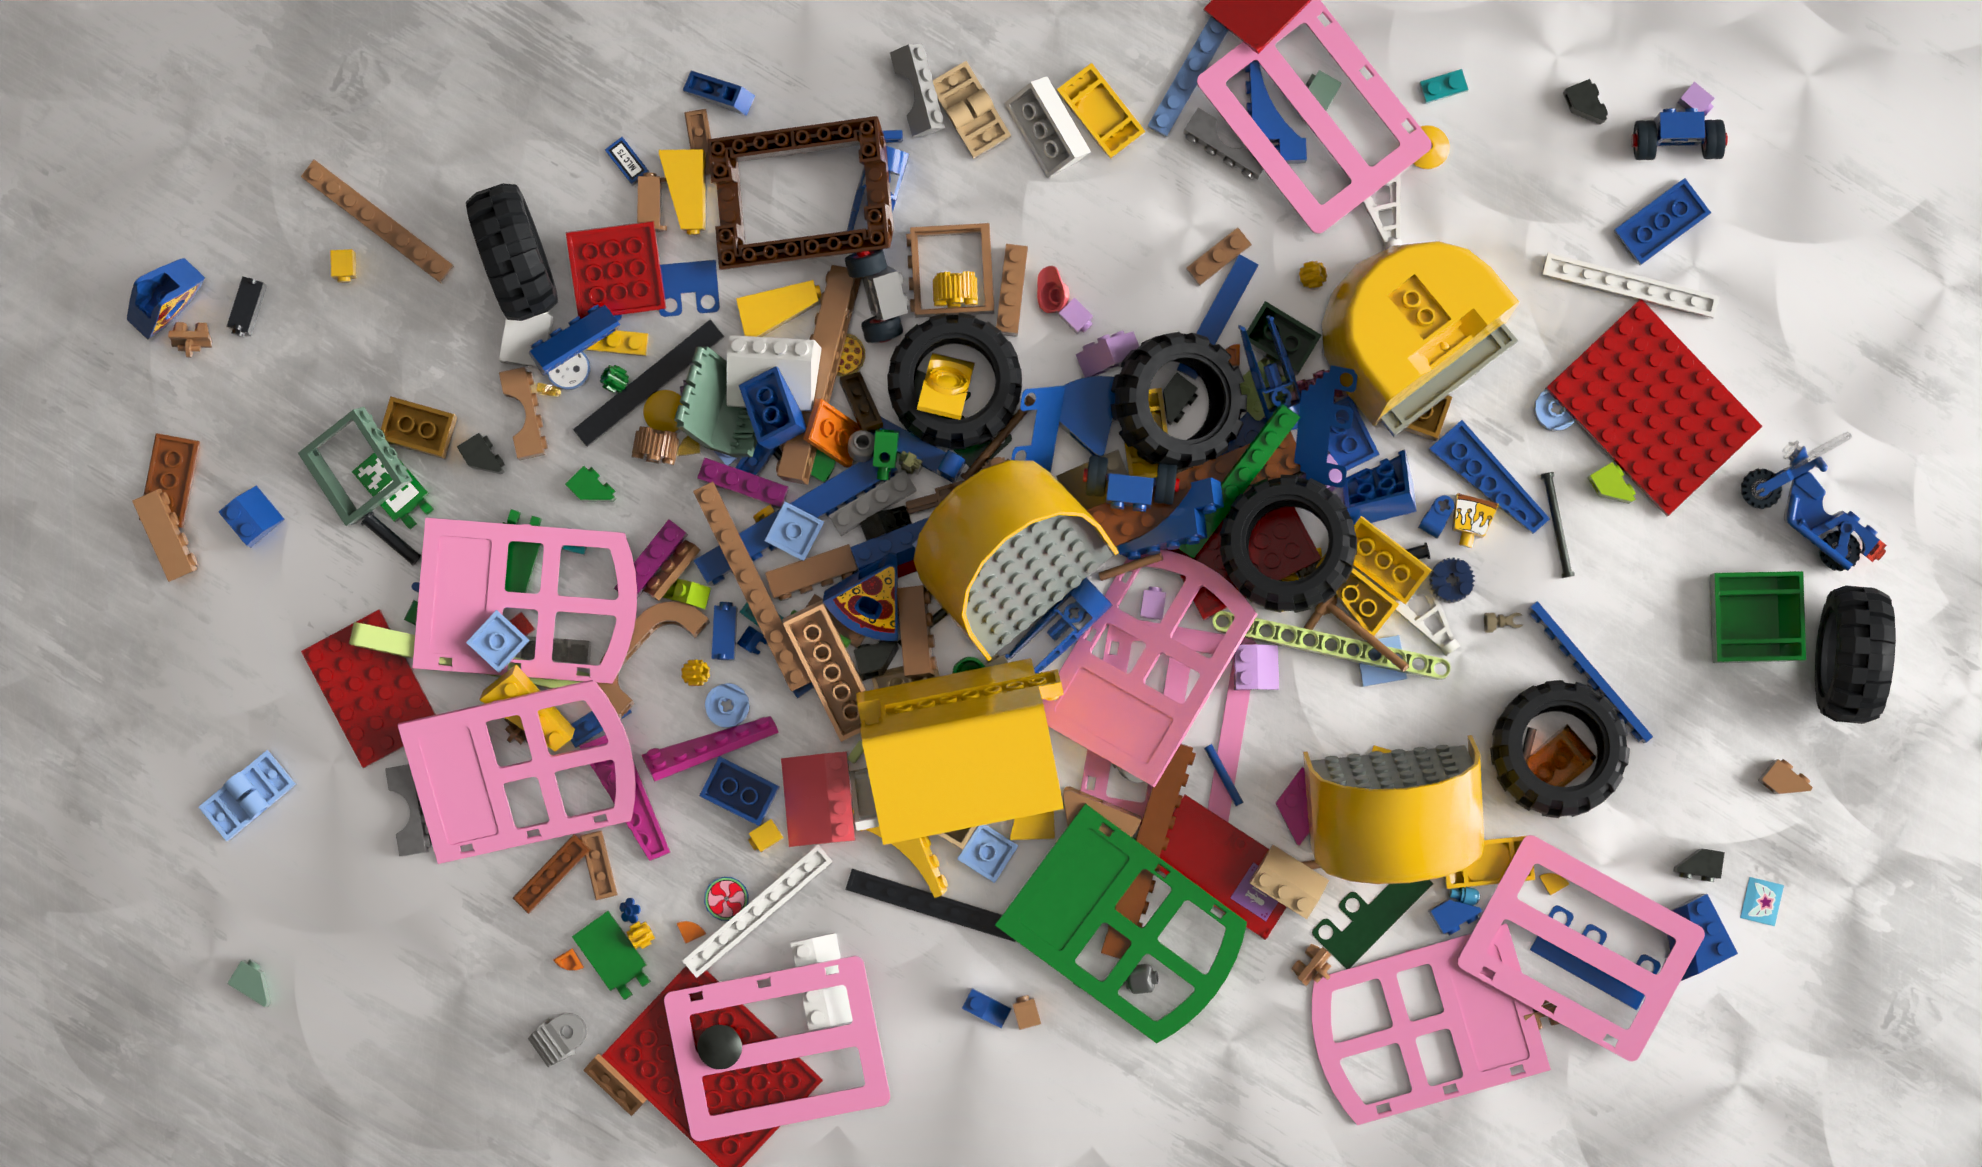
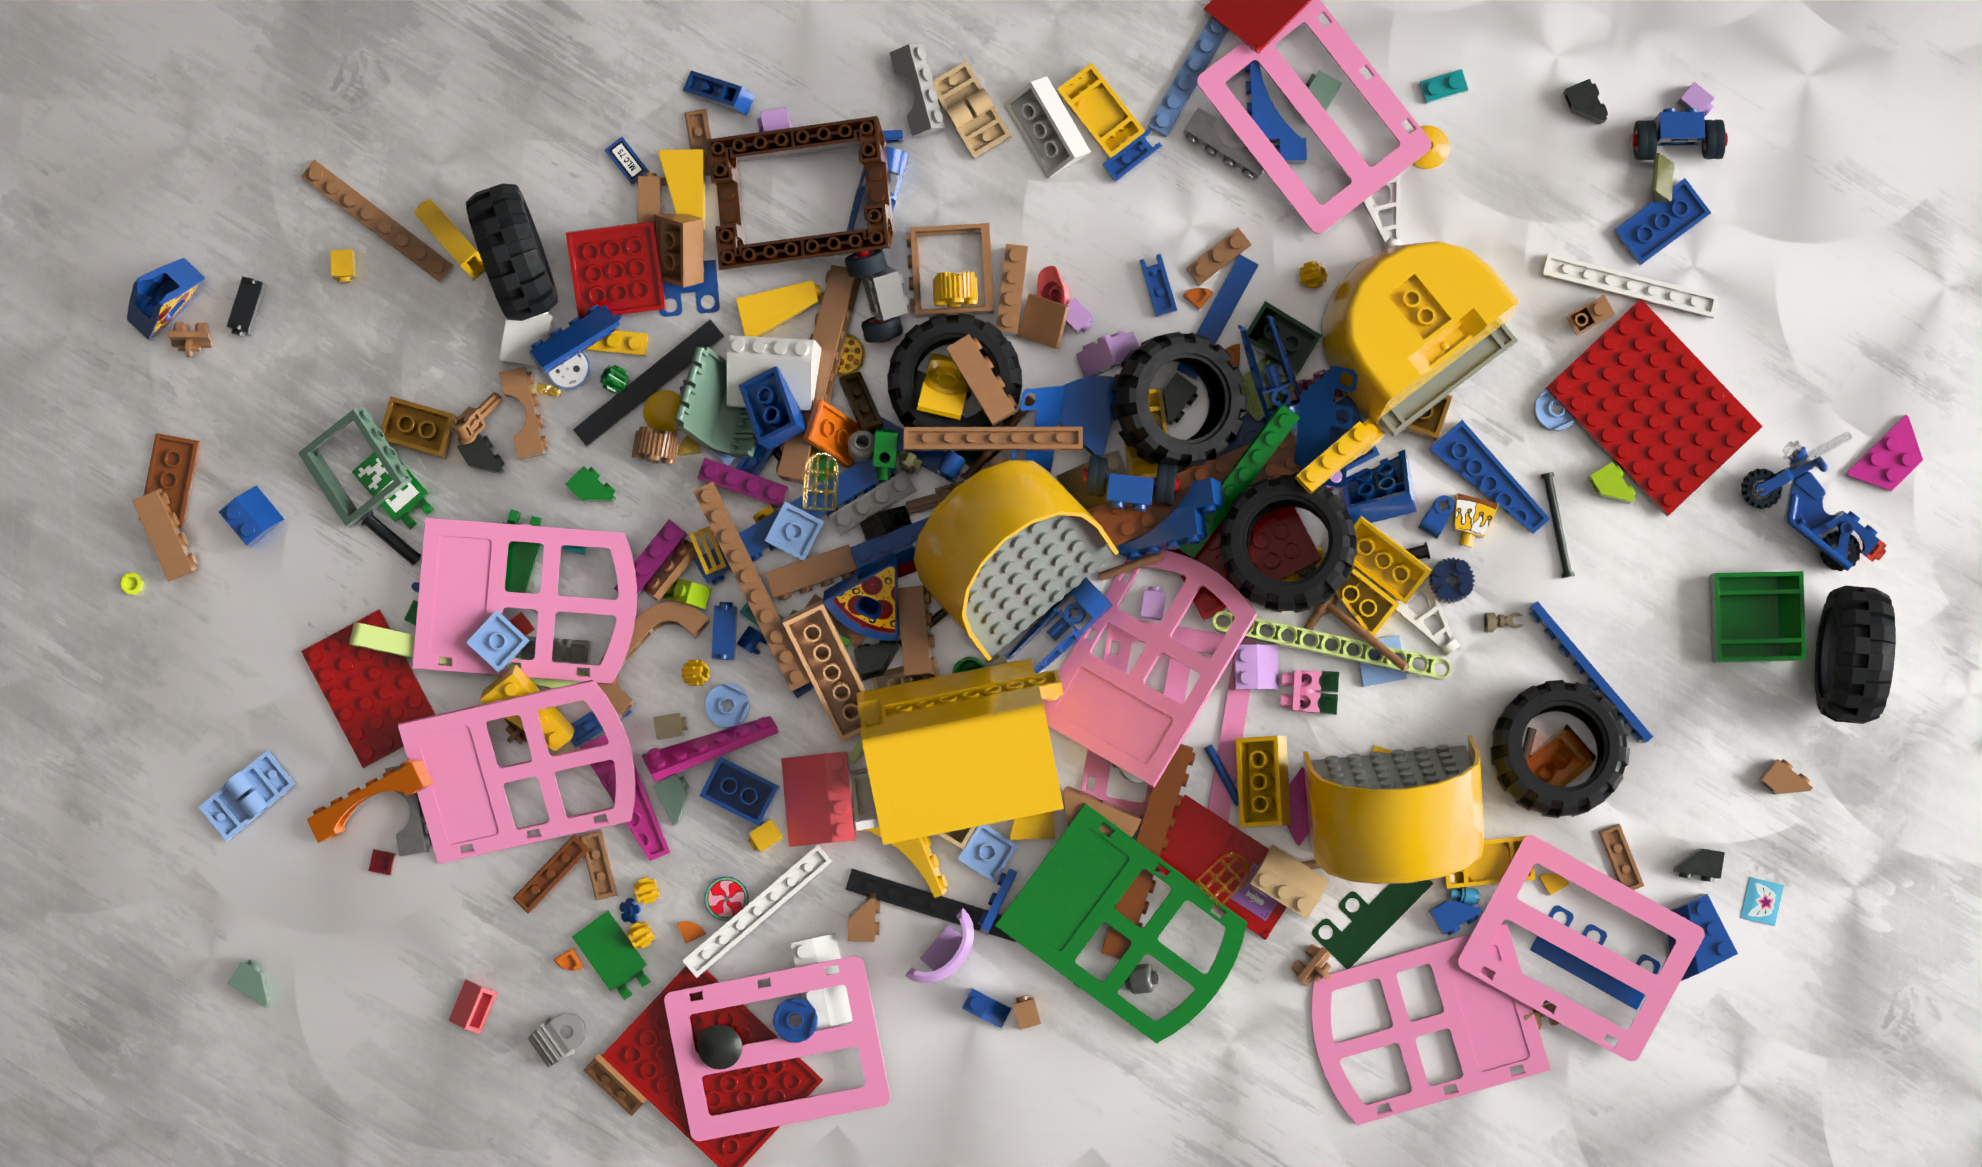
none -> neon yellow tile [120,572,144,595]
none -> orange arch [307,759,434,843]
none -> dark red tile [369,849,396,875]
none -> yellow slope [413,198,485,281]
none -> coral brick [448,979,497,1034]
none -> medium nougat connector [450,392,502,445]
none -> yellow gear [633,877,660,905]
none -> dark tan brick [653,713,688,740]
none -> sand green slope [653,774,689,826]
none -> medium nougat slope [654,214,704,288]
none -> yellow tile [689,526,727,575]
none -> lavender brick [757,107,790,132]
none -> blue tile [773,998,818,1043]
none -> clear yellow window [803,452,839,511]
none -> medium nougat slope [848,893,880,942]
none -> medium nougat plate [904,427,1083,451]
none -> lavender piece [905,908,974,983]
none -> medium nougat brick [946,334,1017,426]
none -> blue plate [978,868,1017,935]
none -> medium nougat tile [1018,294,1070,349]
none -> blue hinge [1102,129,1162,183]
none -> blue hinge [1139,254,1177,317]
none -> orange tile [1183,288,1214,310]
none -> clear yellow window [1195,852,1250,908]
none -> yellow brick [1235,736,1291,827]
none -> bright pink hips [1280,670,1339,715]
none -> yellow arch [1295,417,1385,494]
none -> medium nougat slope [1565,295,1615,336]
none -> medium nougat tile [1598,824,1644,890]
none -> slope [1652,153,1674,202]
none -> dark pink wing [1845,414,1923,491]

